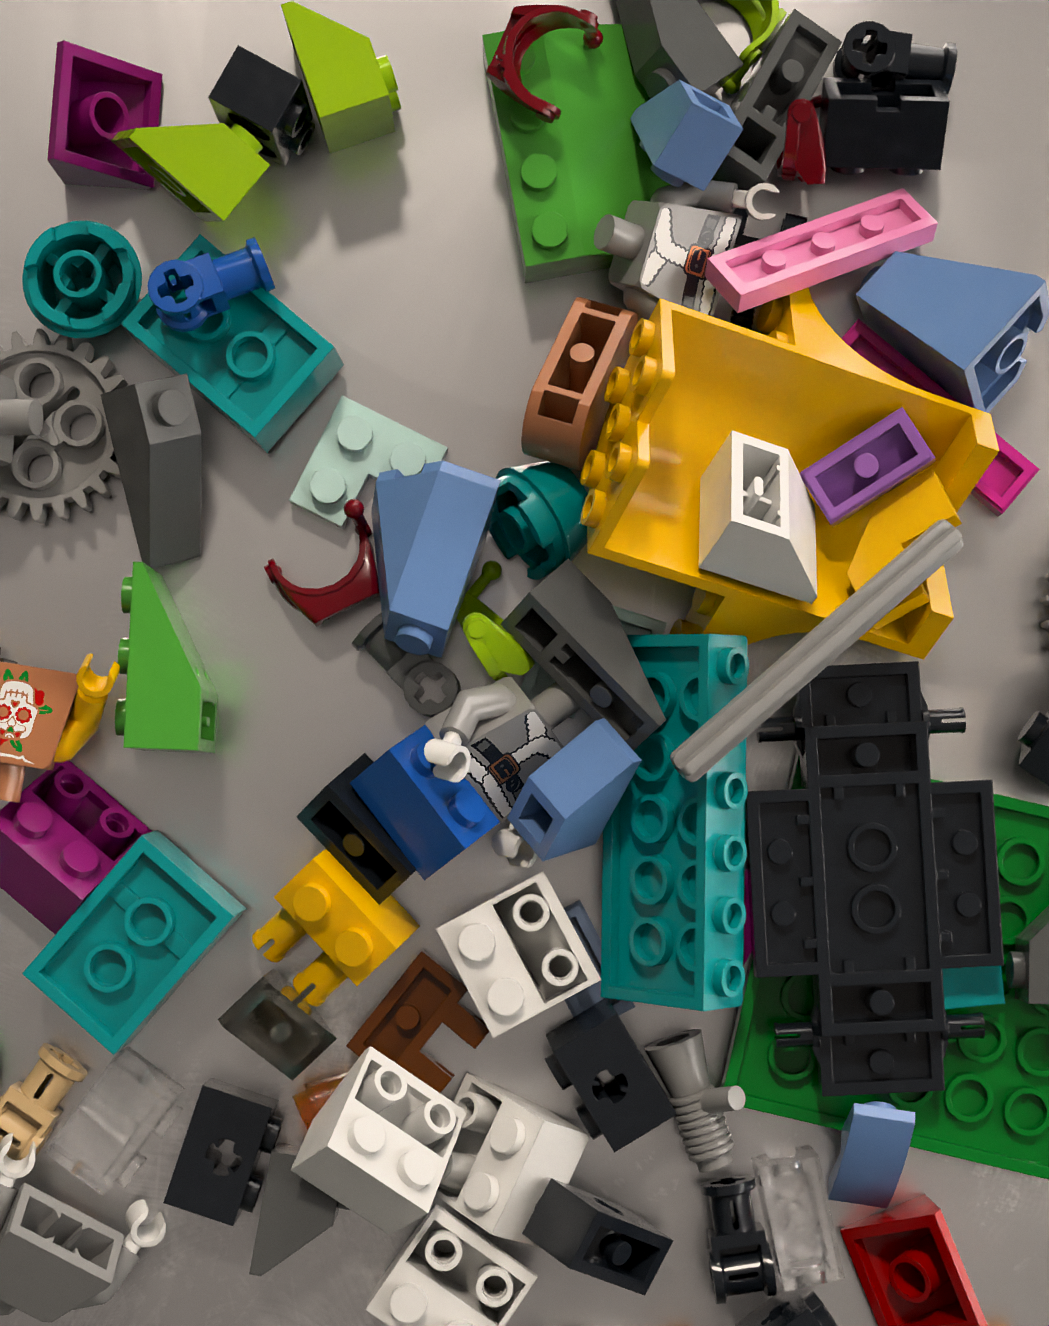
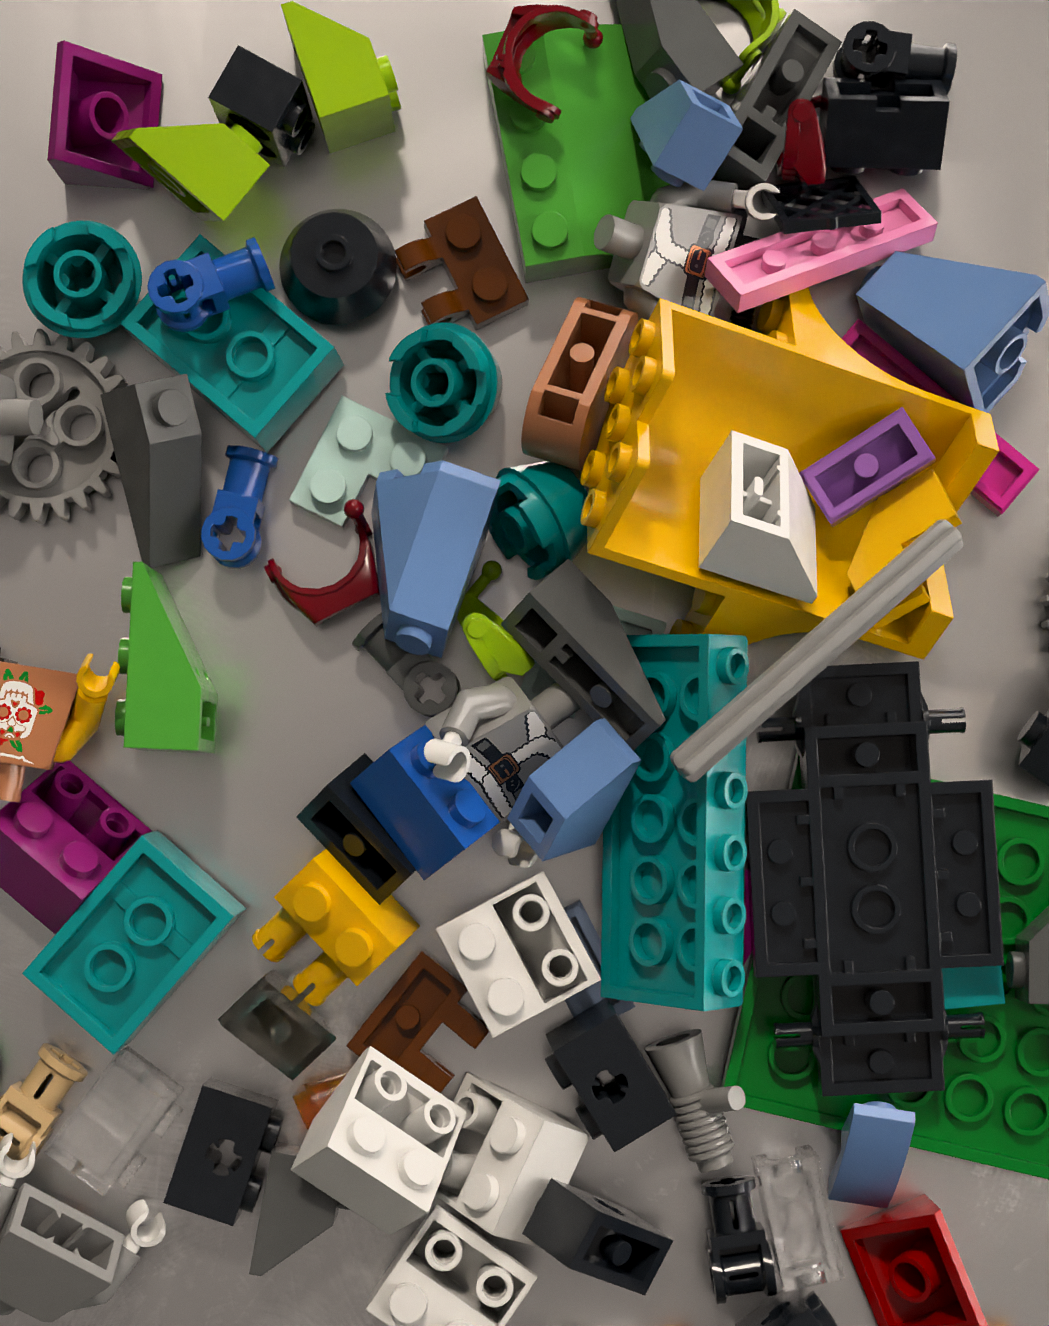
none -> blue connector [201,445,279,569]
none -> black cone [279,209,397,325]
none -> teal cone [385,322,502,443]
none -> reddish brown plate [395,196,529,330]
none -> black window [761,176,881,234]

